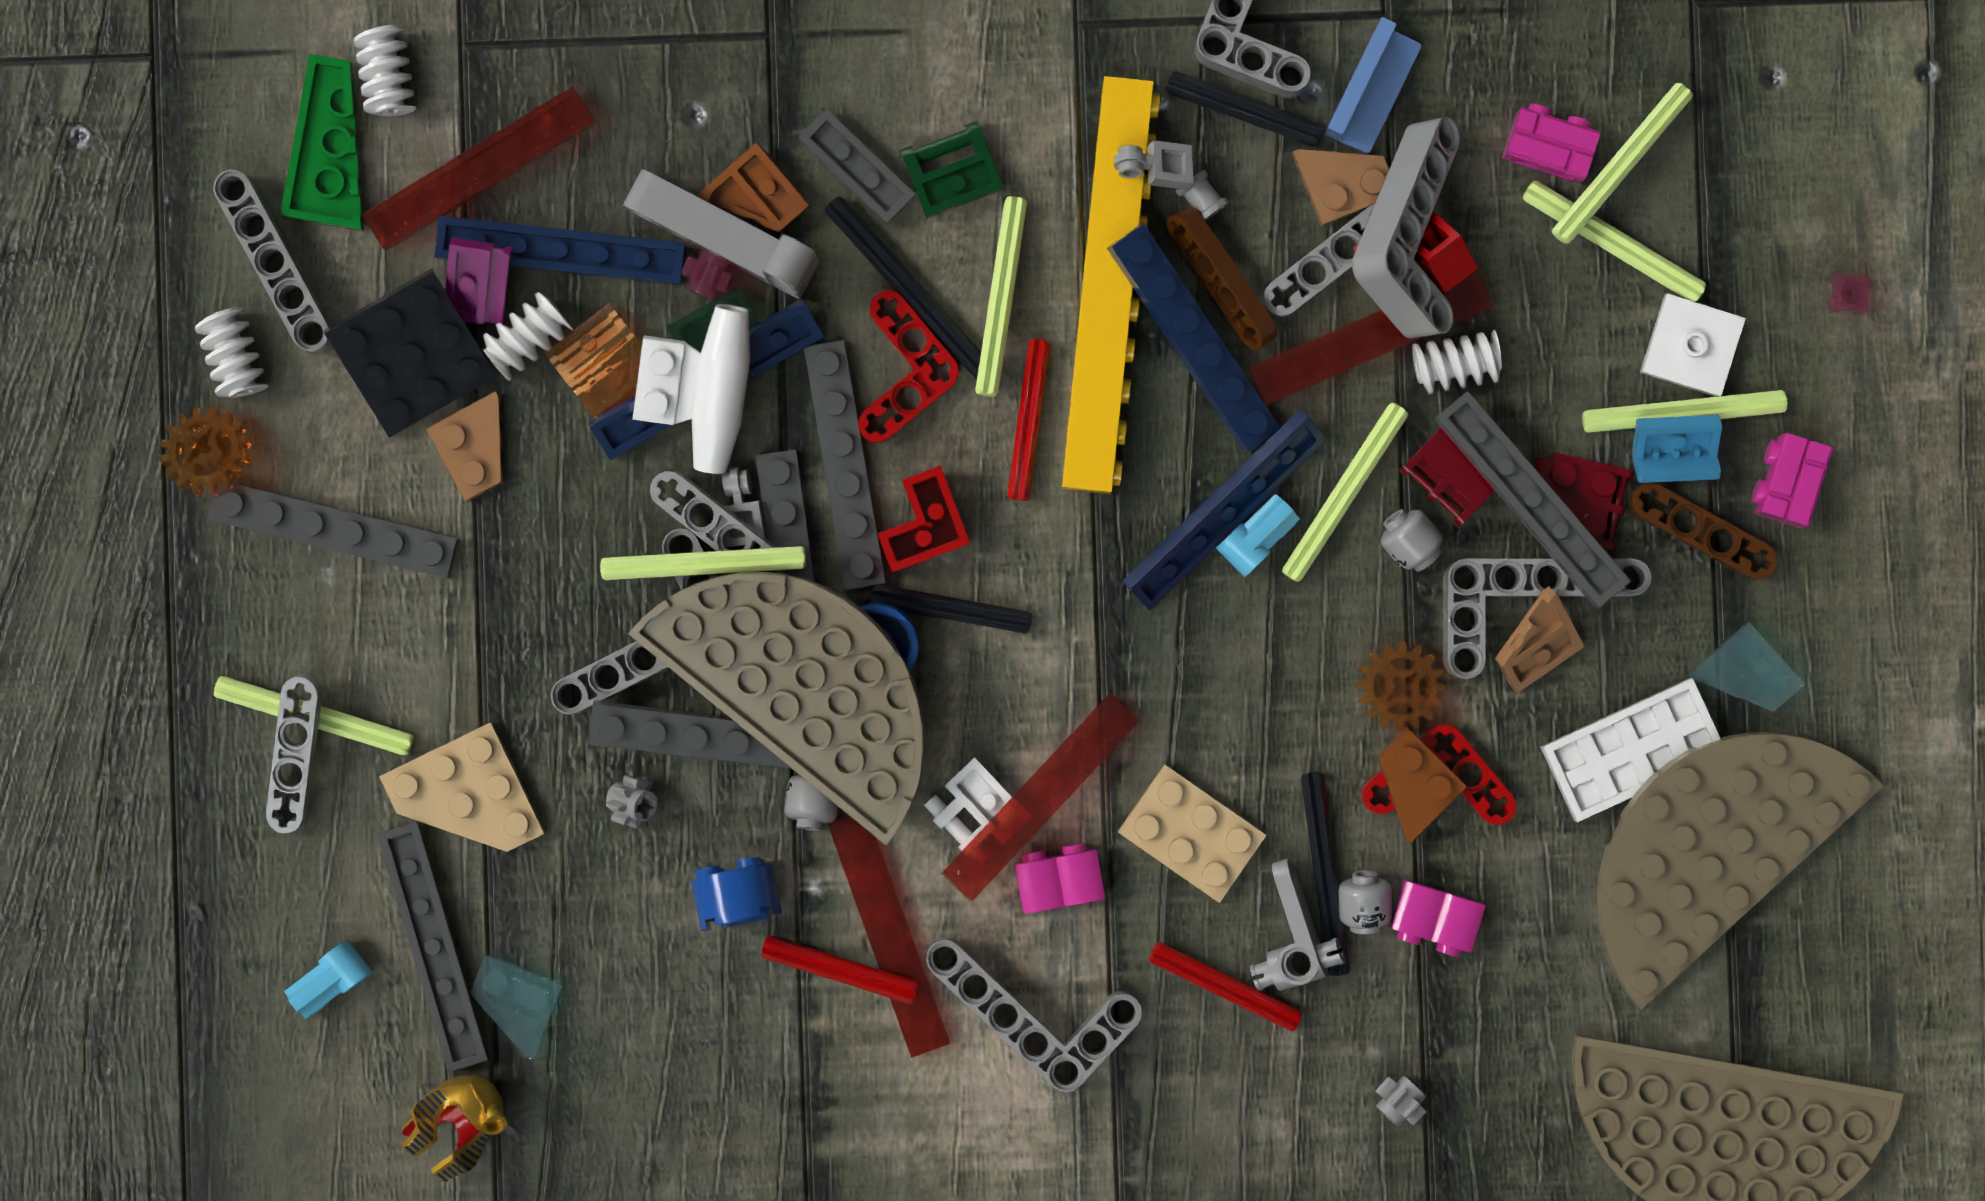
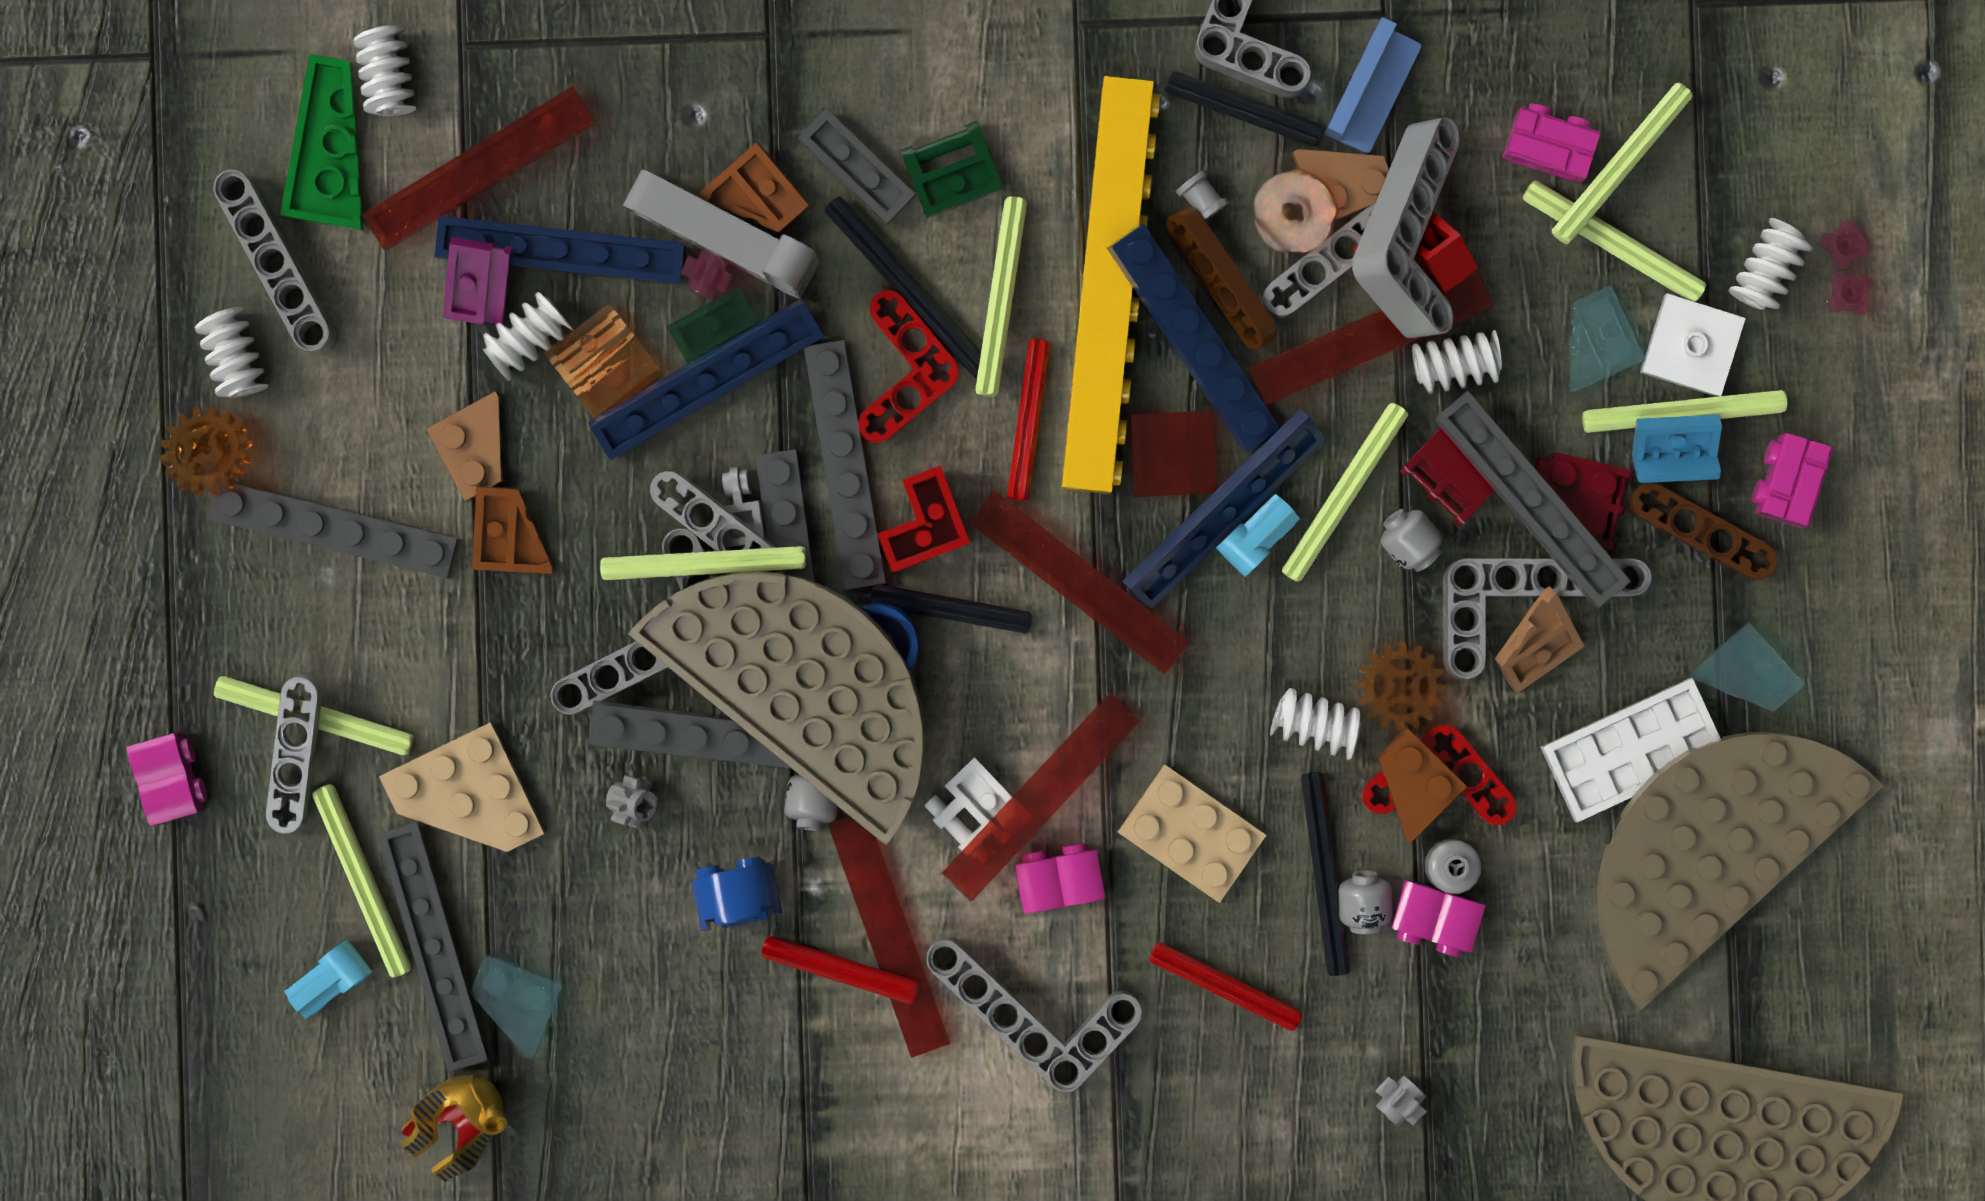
black plate [324,269,497,438] -> none
white plate [632,304,750,474] -> none
light grey plate [1114,140,1194,190] -> none
light grey piece [1250,858,1345,992] -> none
none -> dark pink brick [126,732,207,826]
none -> yellowish green axle [312,784,412,978]
none -> dark orange wing [472,486,552,574]
none -> clear red plate [969,490,1189,675]
none -> clear red plate [1129,410,1217,497]
none -> clear orange plate [1254,168,1339,253]
none -> white piece [1270,688,1362,761]
none -> light grey head [1425,839,1481,894]
none -> clear light blue wing [1568,285,1645,393]
none -> white piece [1729,218,1813,310]
none -> clear pink plate [1820,221,1870,270]

